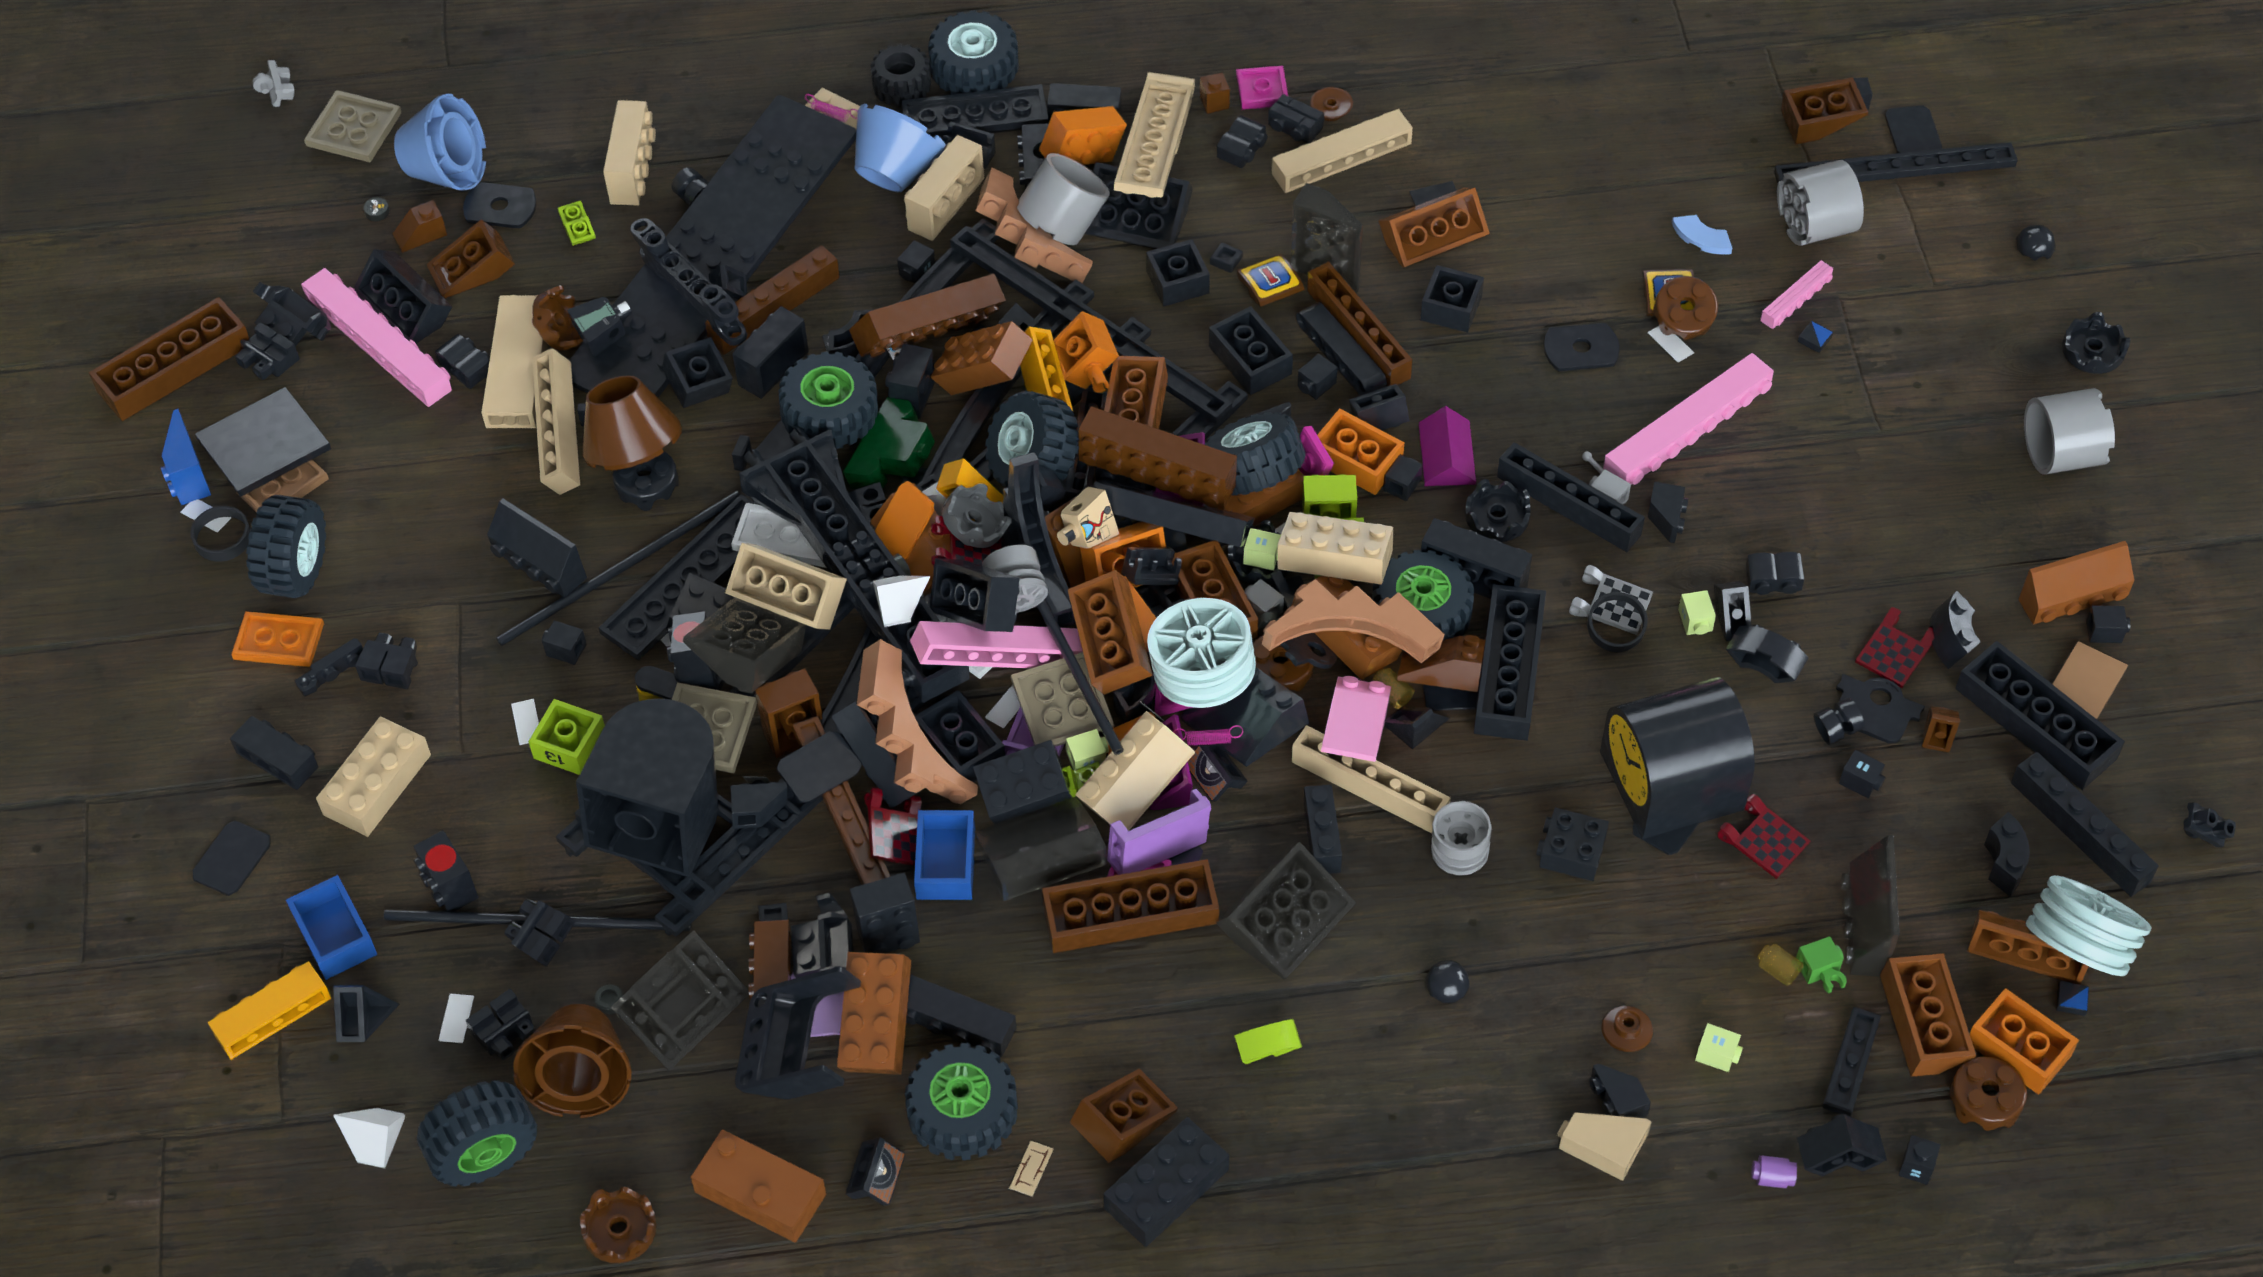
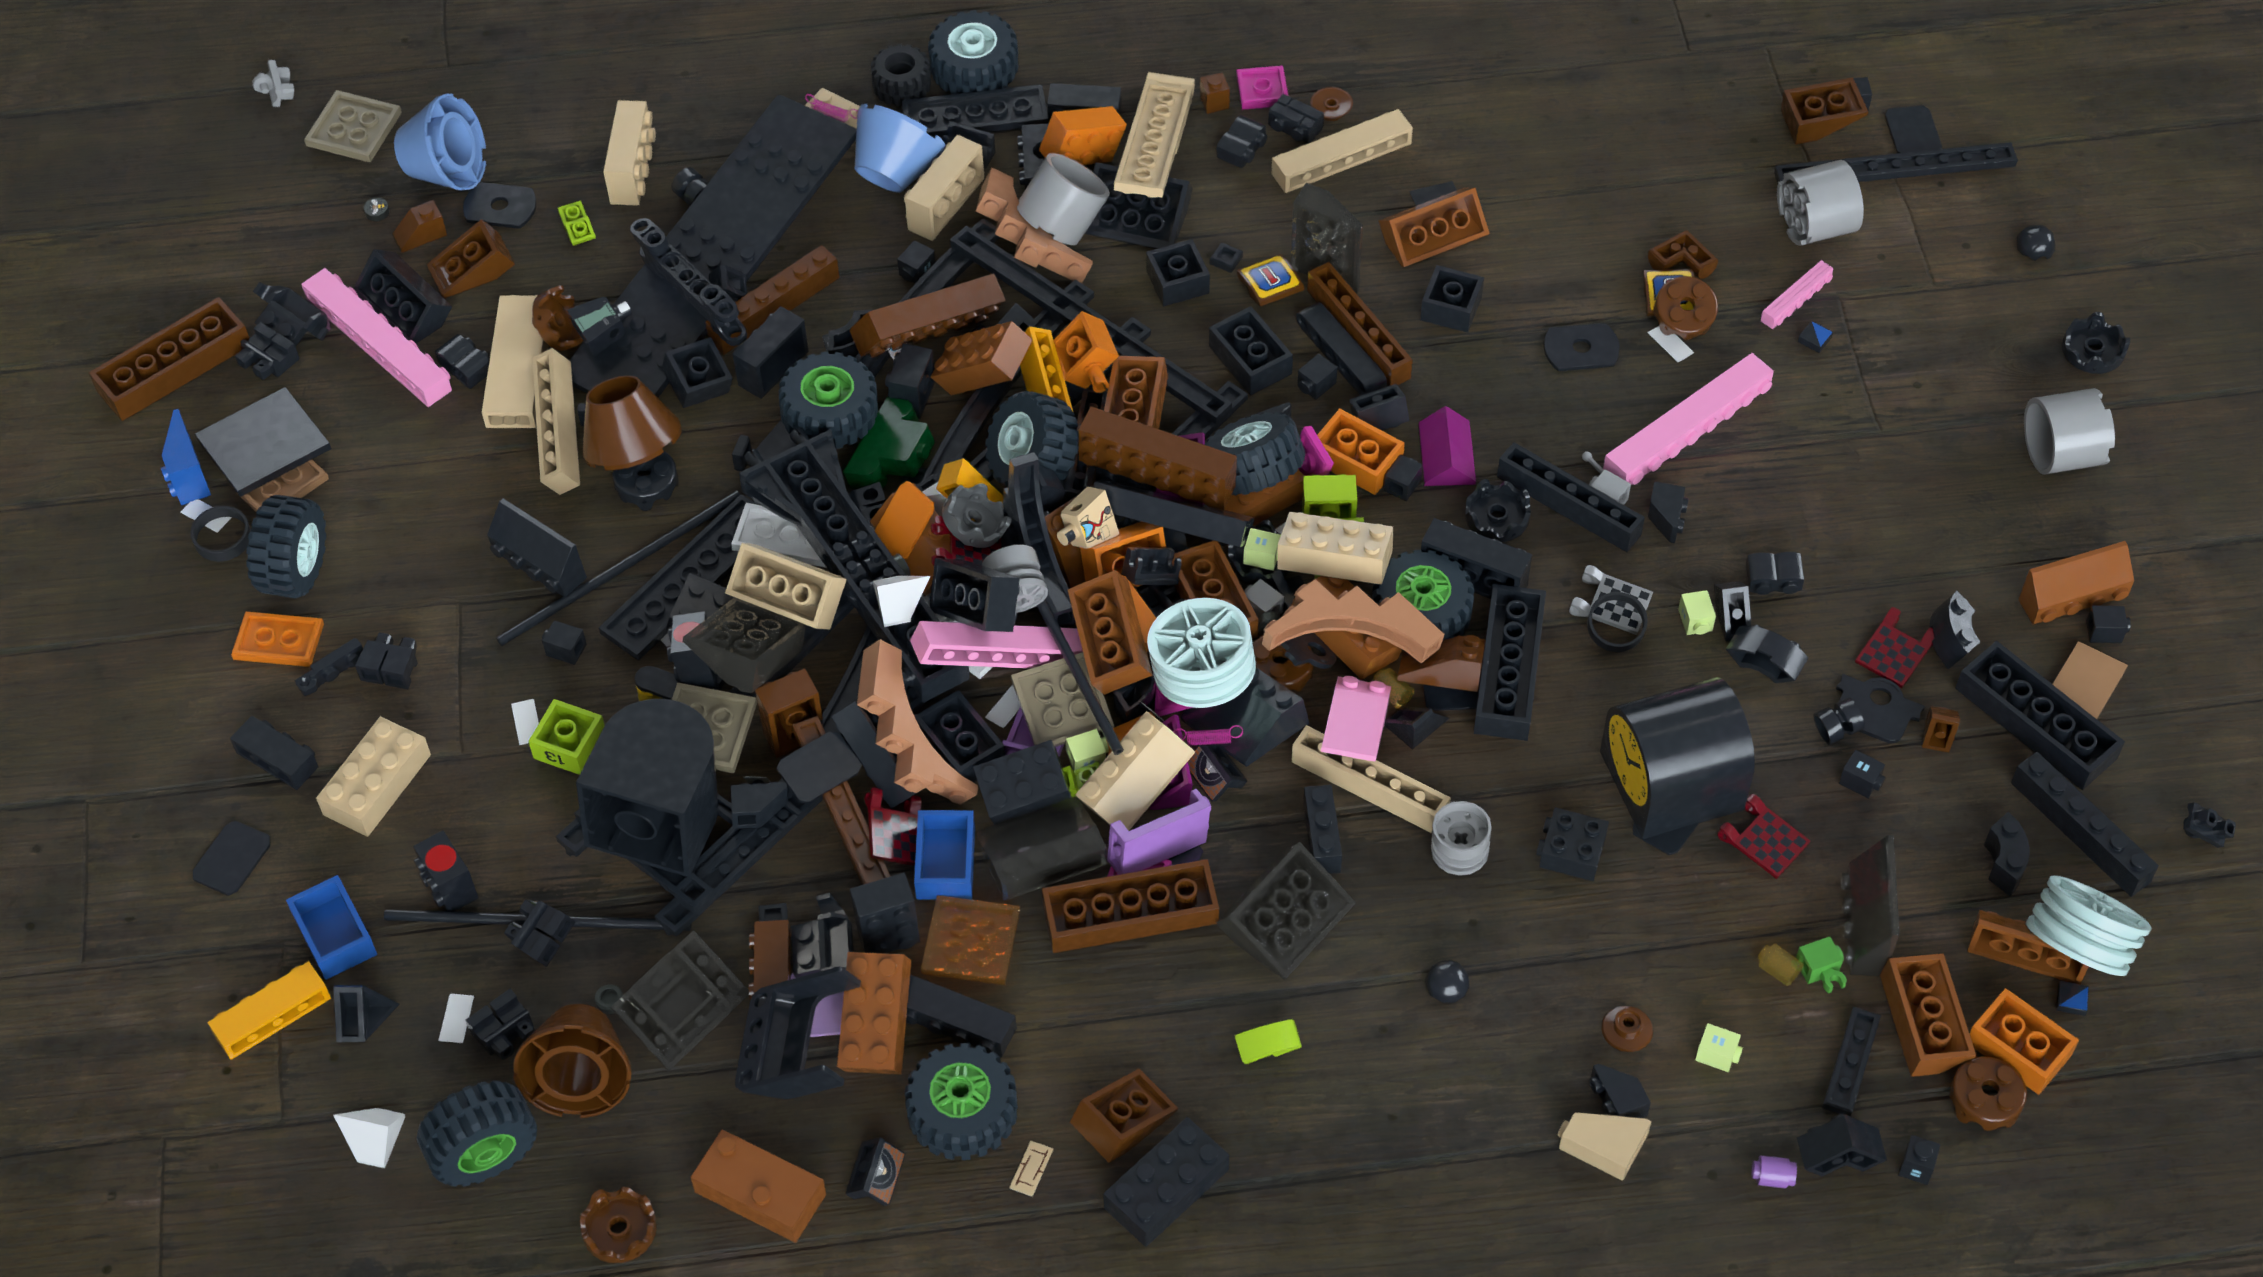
light blue tile [1672,215,1732,254] -> none
none -> clear orange plate [921,895,1020,985]
none -> reddish brown brick [1648,230,1718,279]

